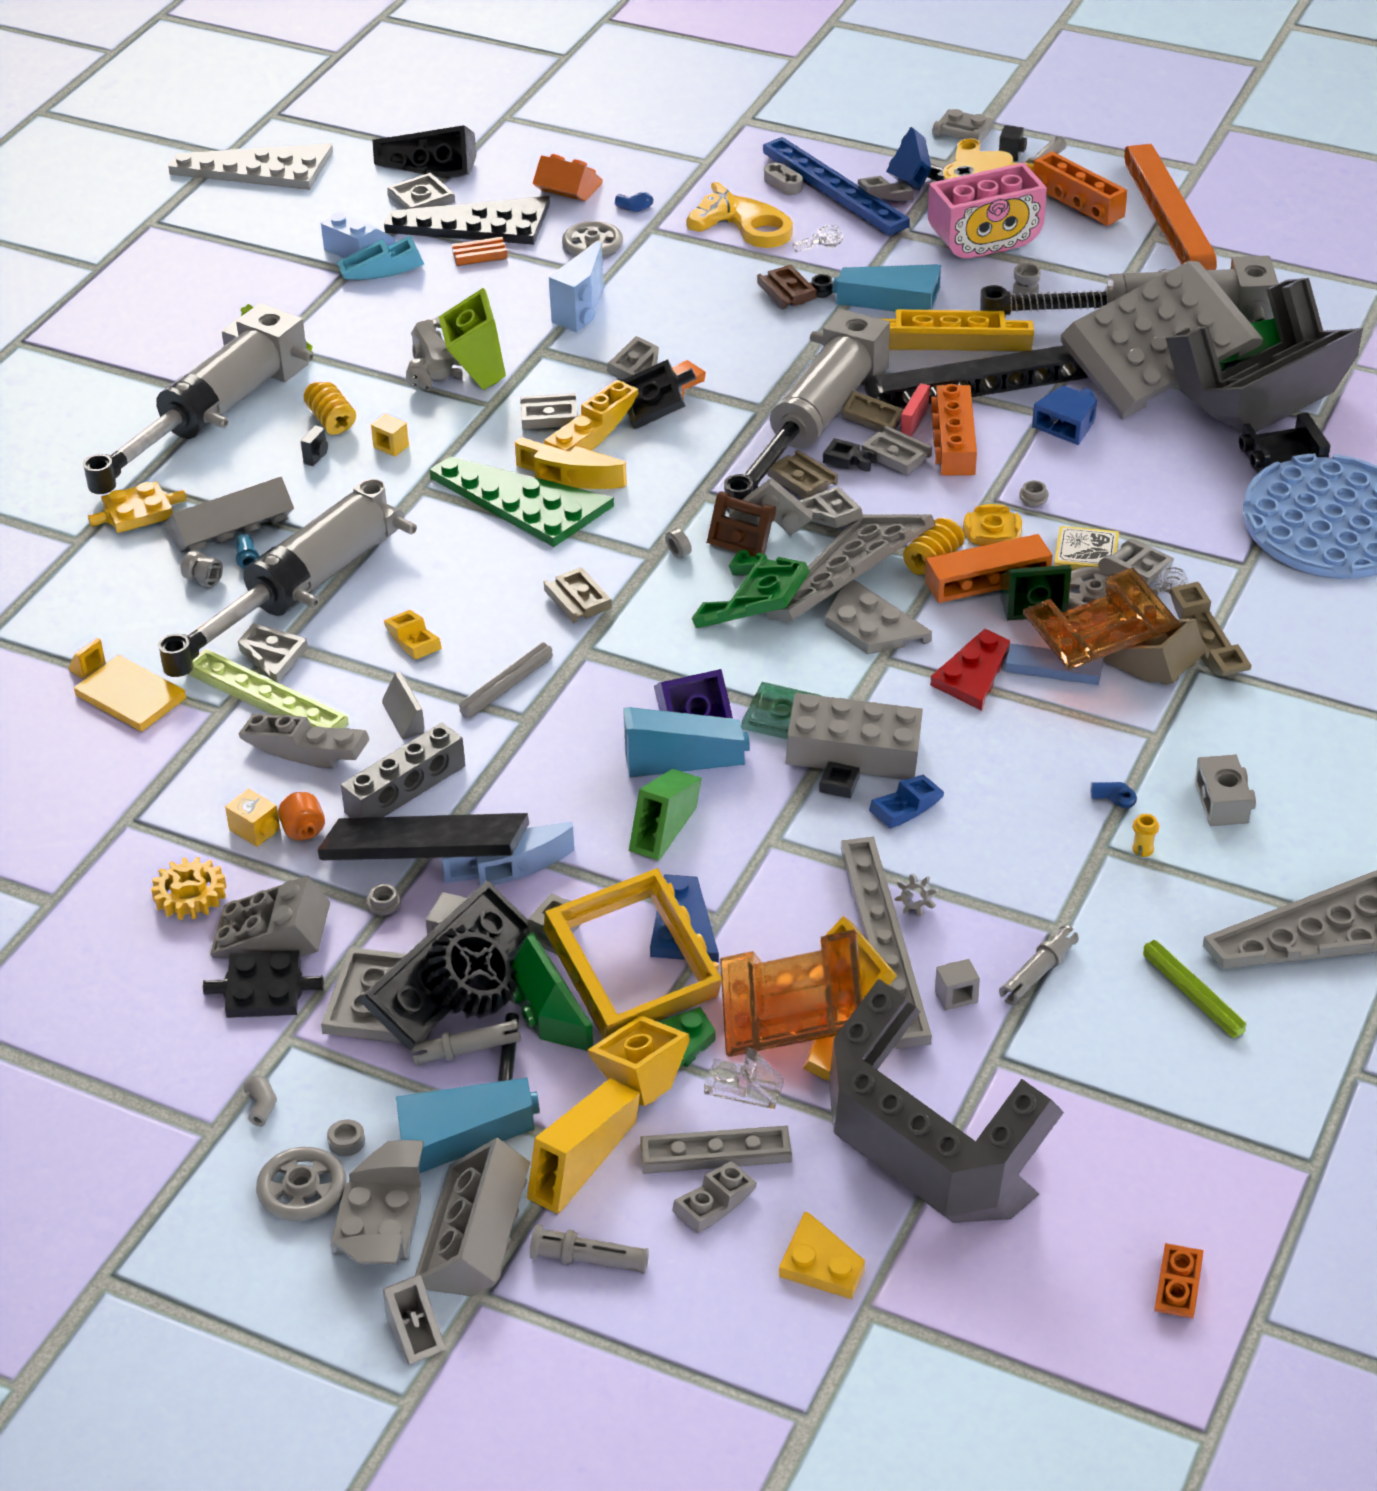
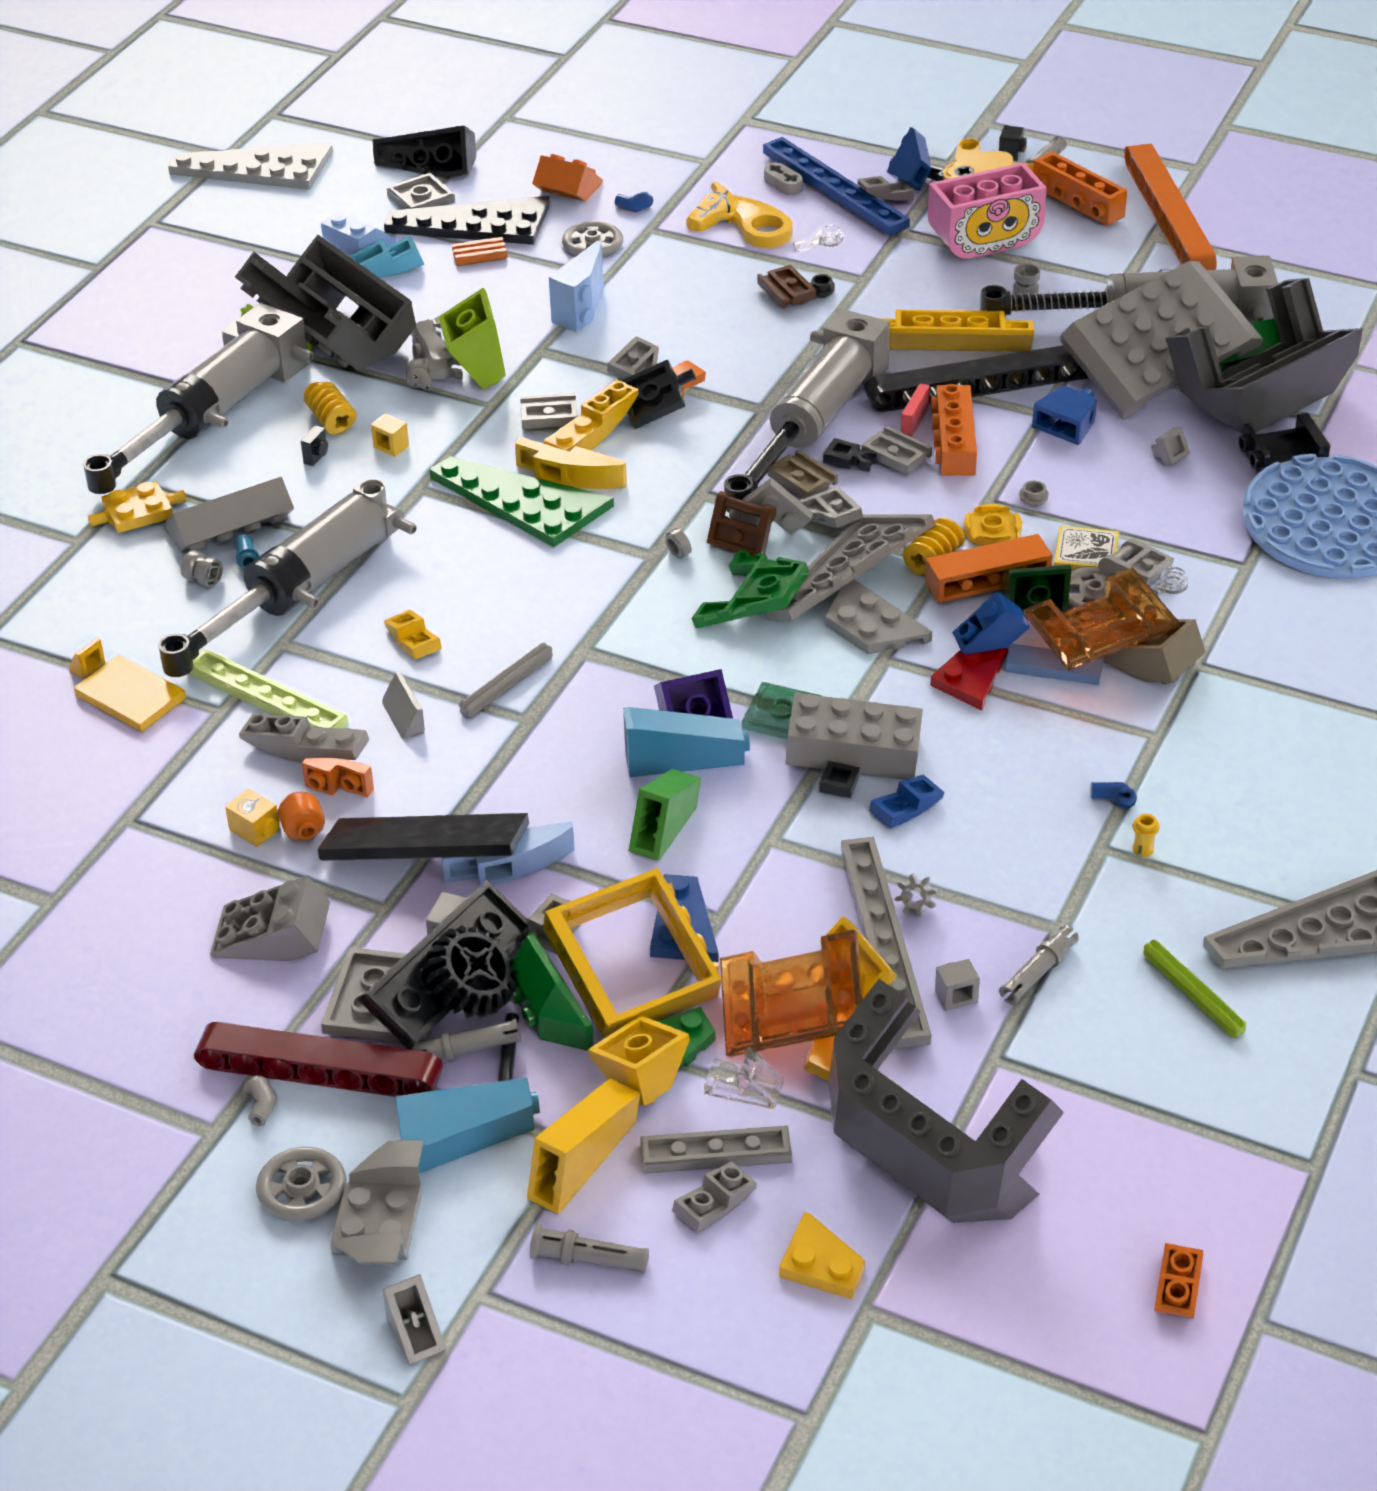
yellow gear [151,857,227,920] -> none
black plate [203,950,324,1018] -> none
light grey wing [238,623,308,683] -> none
light grey tile [327,1119,365,1156] -> none
dark grey brick [340,722,466,818] -> none
light grey plate [367,884,401,915] -> none
light grey slope [415,1137,530,1296] -> none
plate [543,567,612,623] -> none
dark azure slope [833,264,942,312] -> none
dark tan plate [841,390,904,432] -> none
light grey plate [932,109,994,144] -> none
dark tan slope [1170,581,1252,676] -> none
light grey brick [1194,754,1256,826] -> none
none -> dark red beam [194,1022,443,1097]
none -> dark grey wedge [234,234,416,371]
none -> orange slope [302,758,374,798]
none -> blue slope [952,592,1030,654]
none -> light grey tile [1151,427,1190,466]

